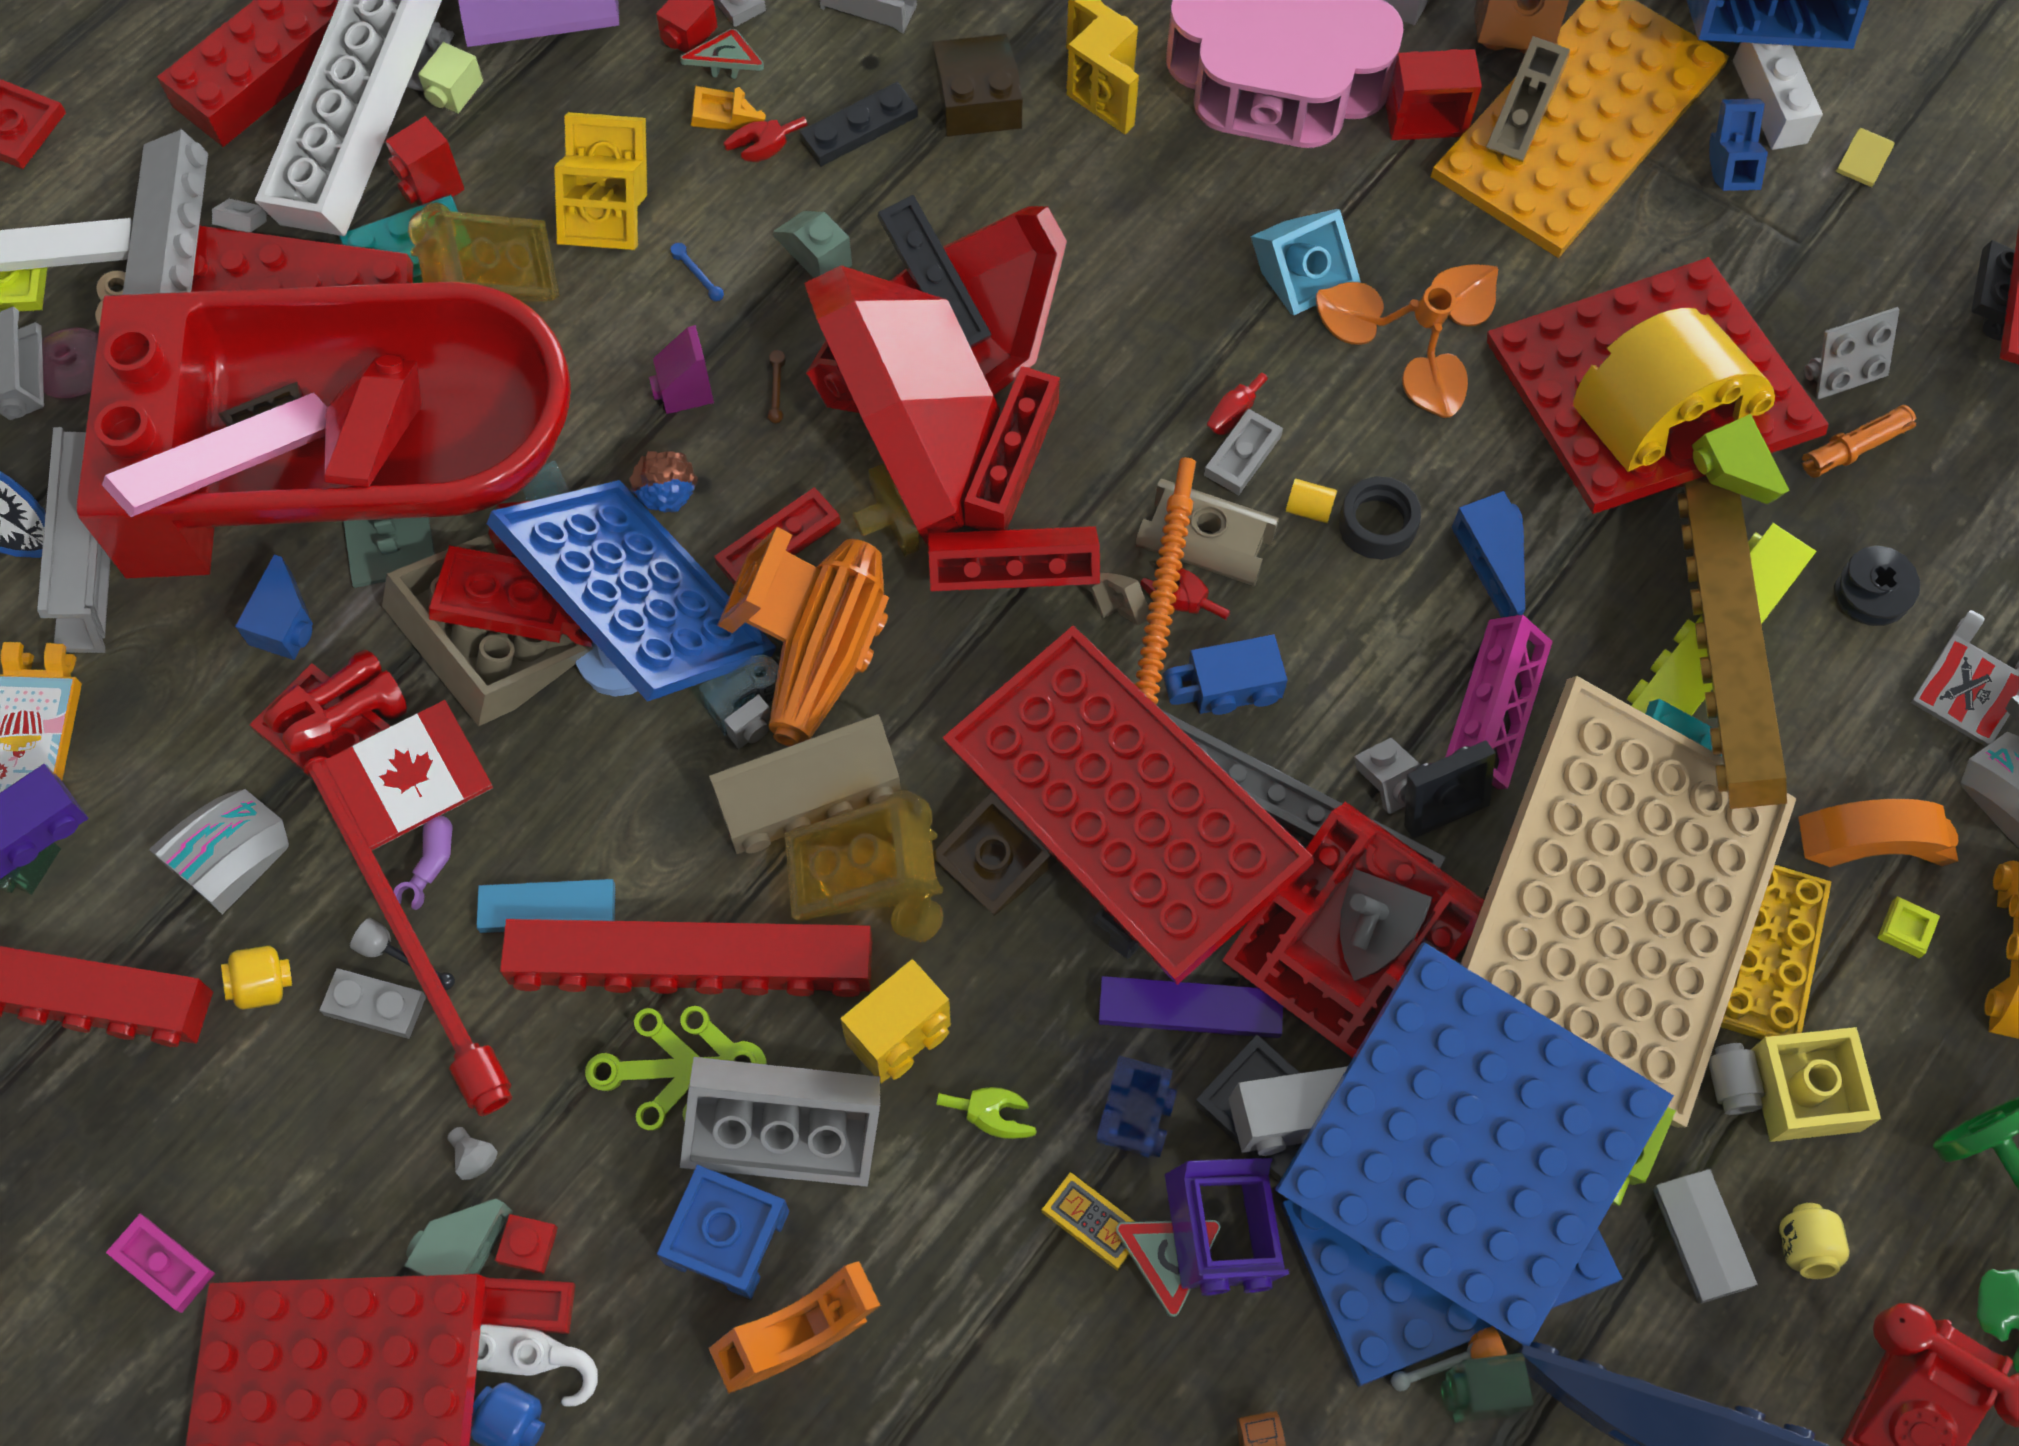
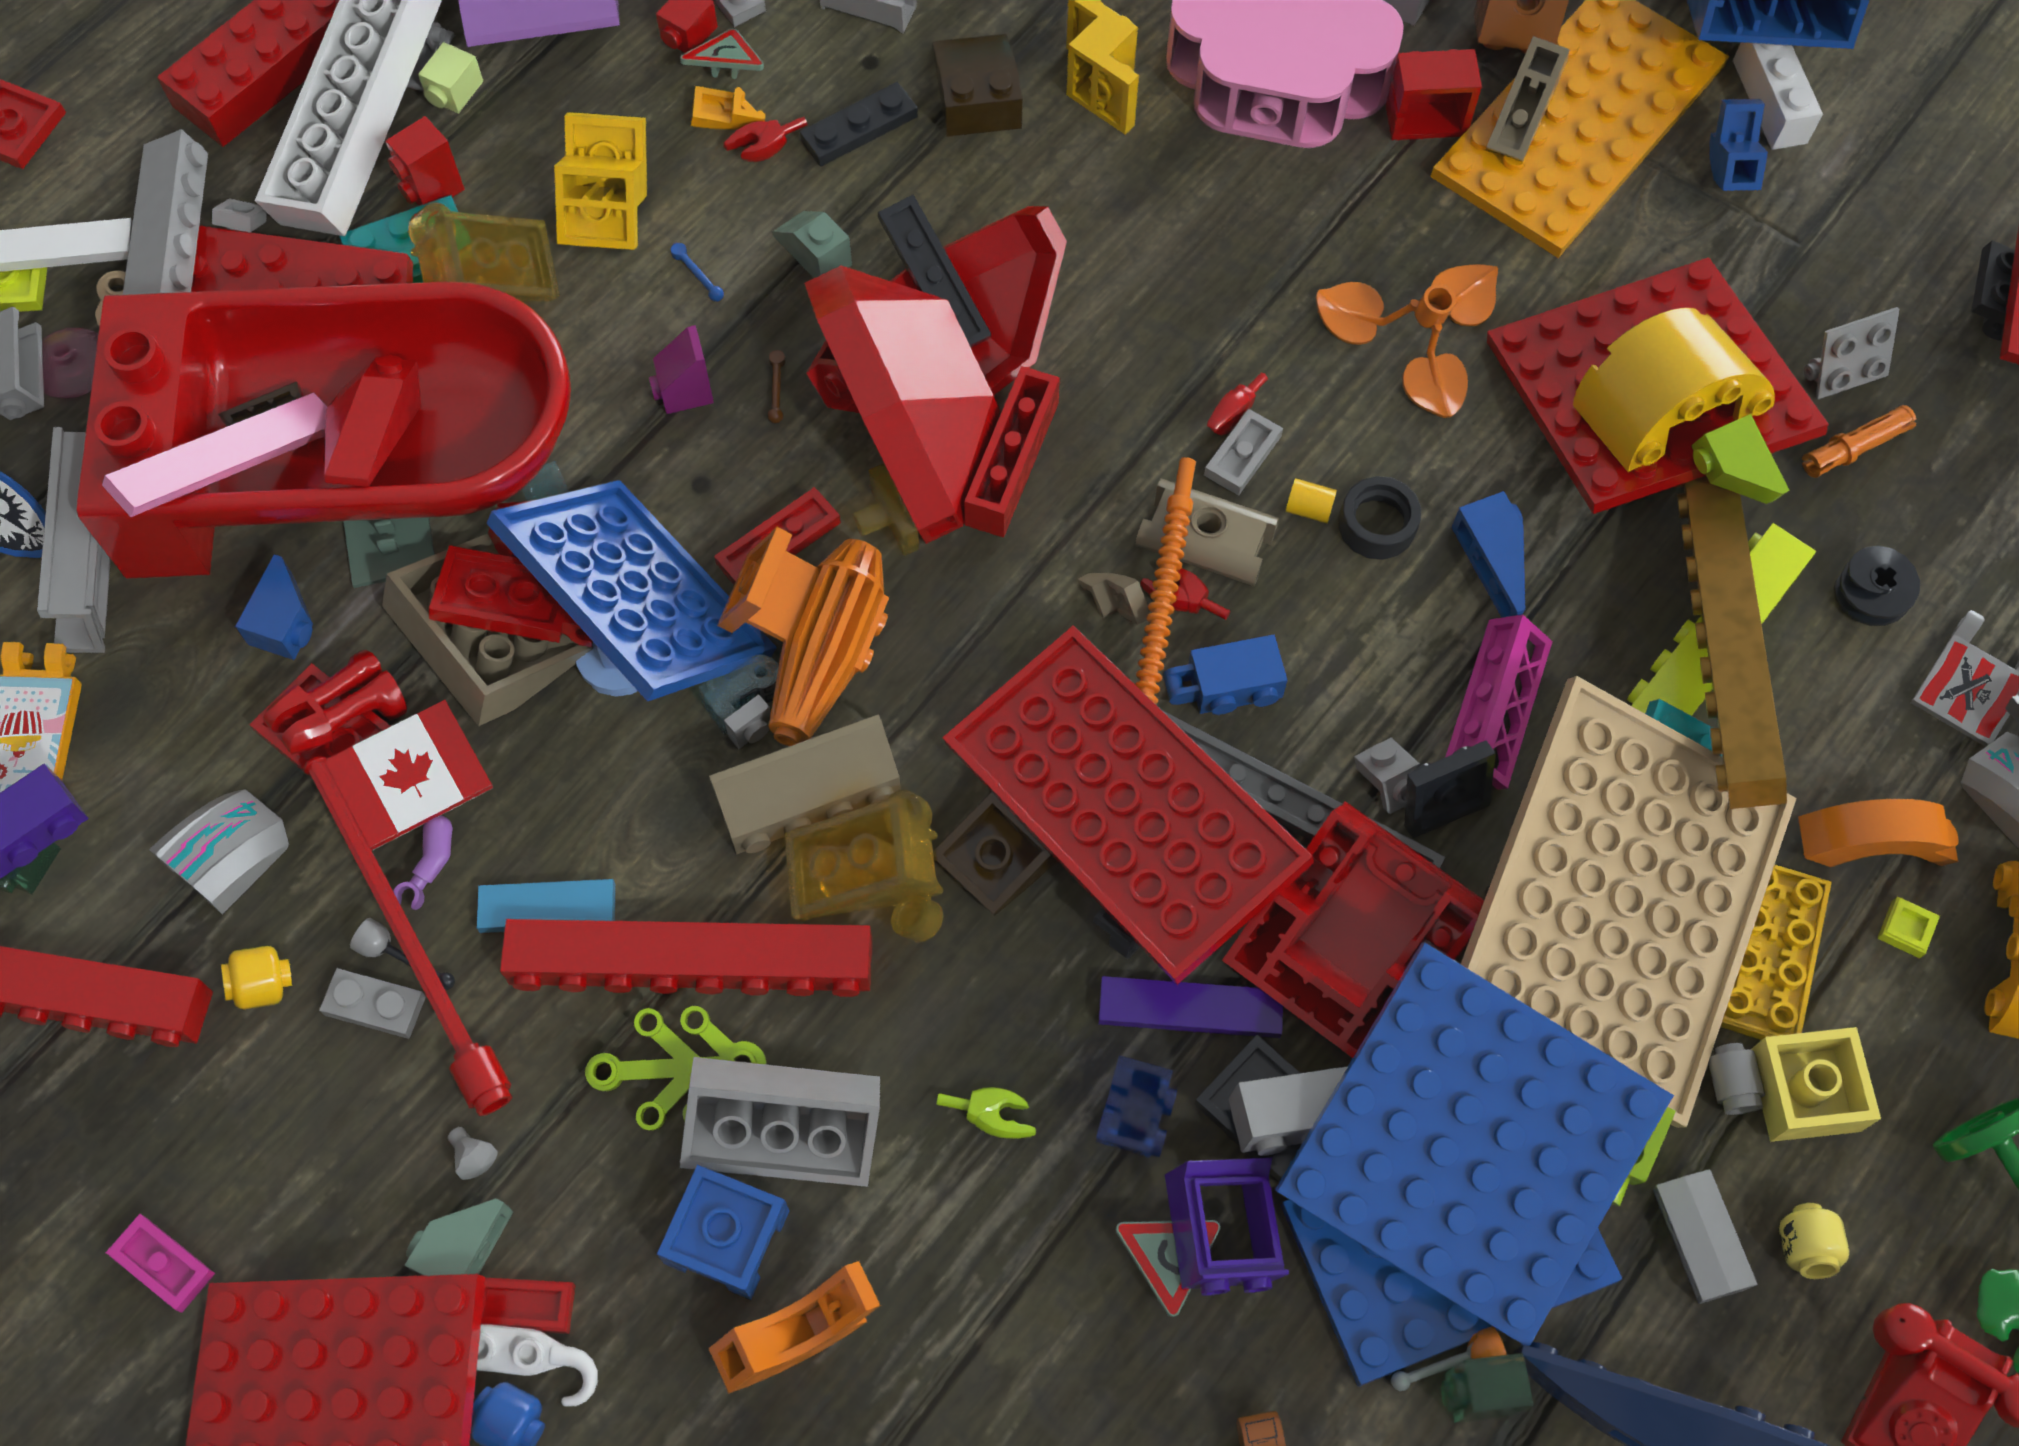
red plate [495,1214,558,1275] -> none
piece [629,451,698,513] -> none
yellow brick [840,959,951,1084] -> none
red brick [928,526,1100,591] -> none
tile [1042,1172,1135,1270] -> none
medium azure slope [1251,209,1361,315] -> none
dark grey shield [1340,869,1433,982] -> none
light yellow slope [1836,128,1894,187] -> none

